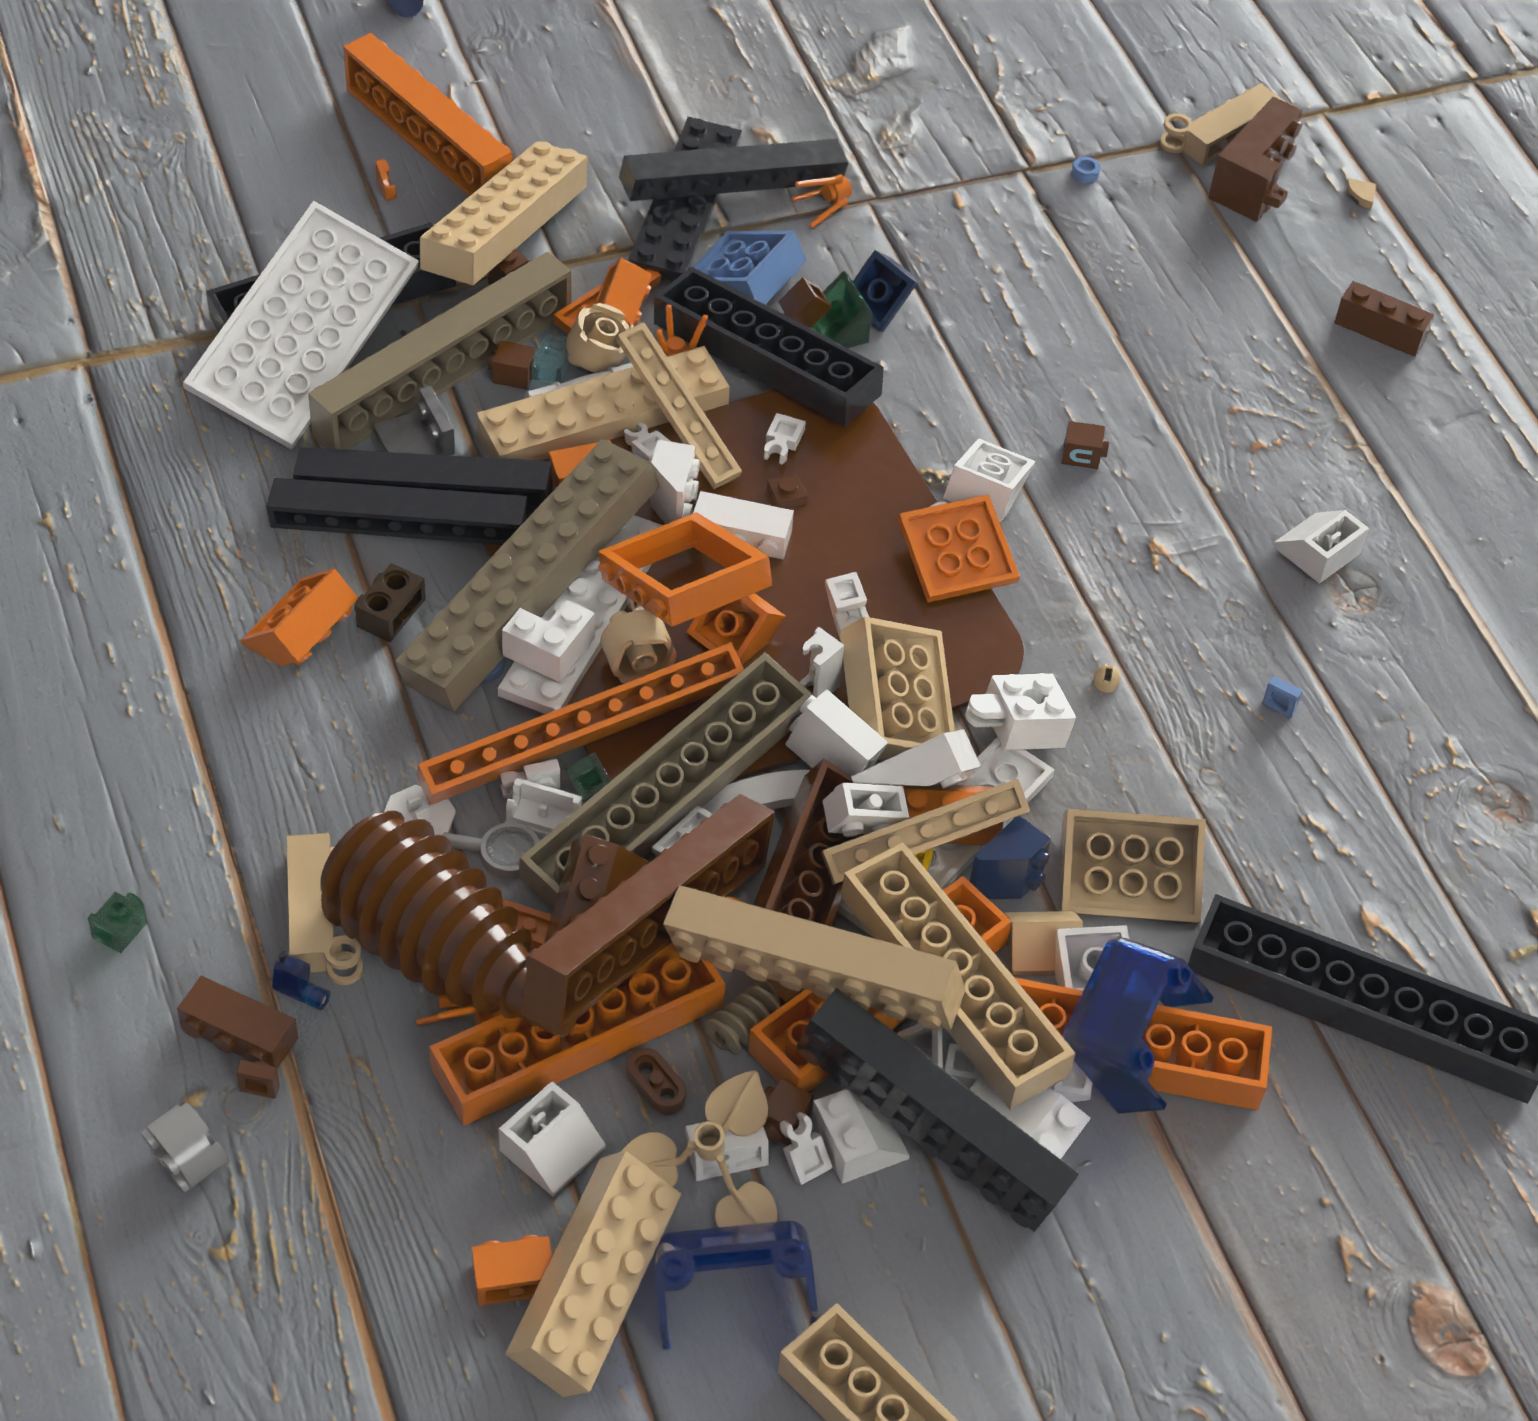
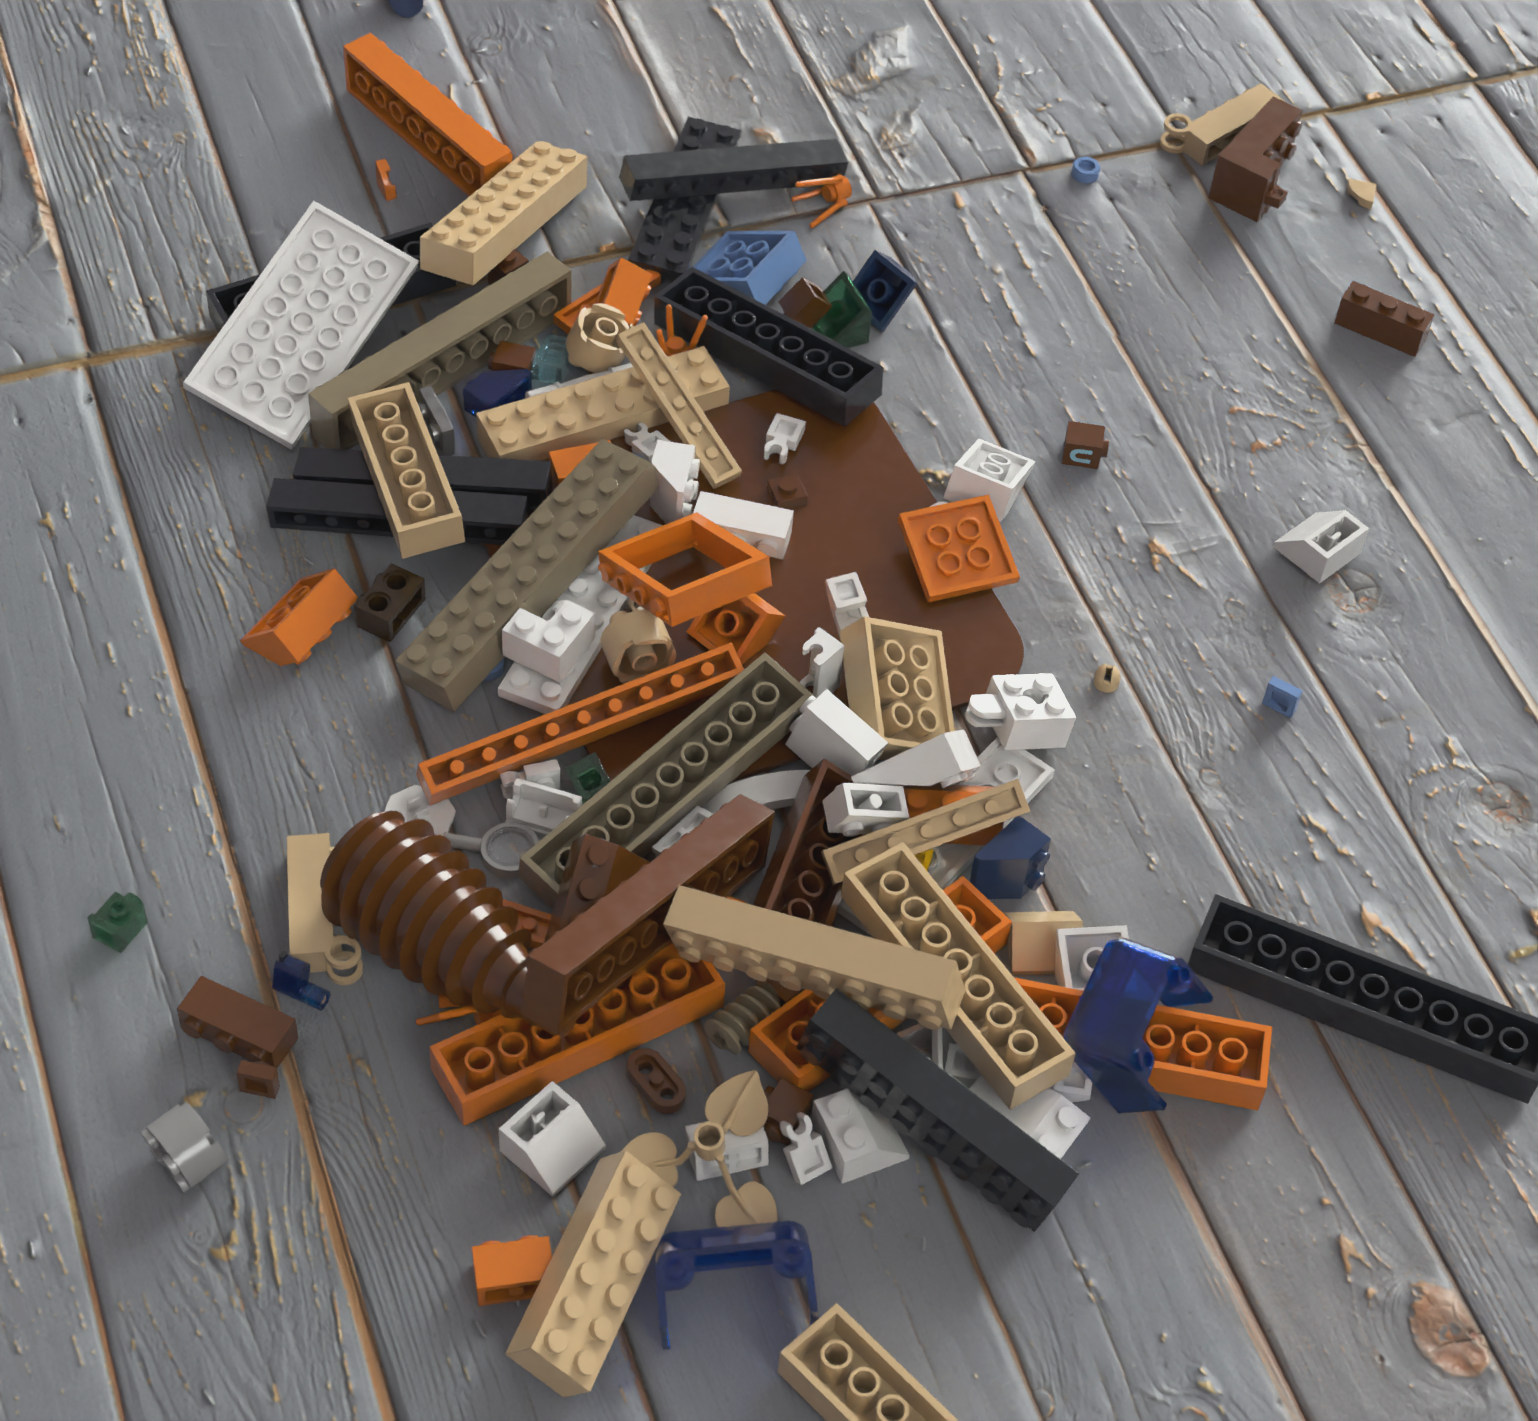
tan slope [1061,809,1206,923] -> none
none -> tan brick [348,382,465,559]
none -> clear blue slope [463,369,532,418]

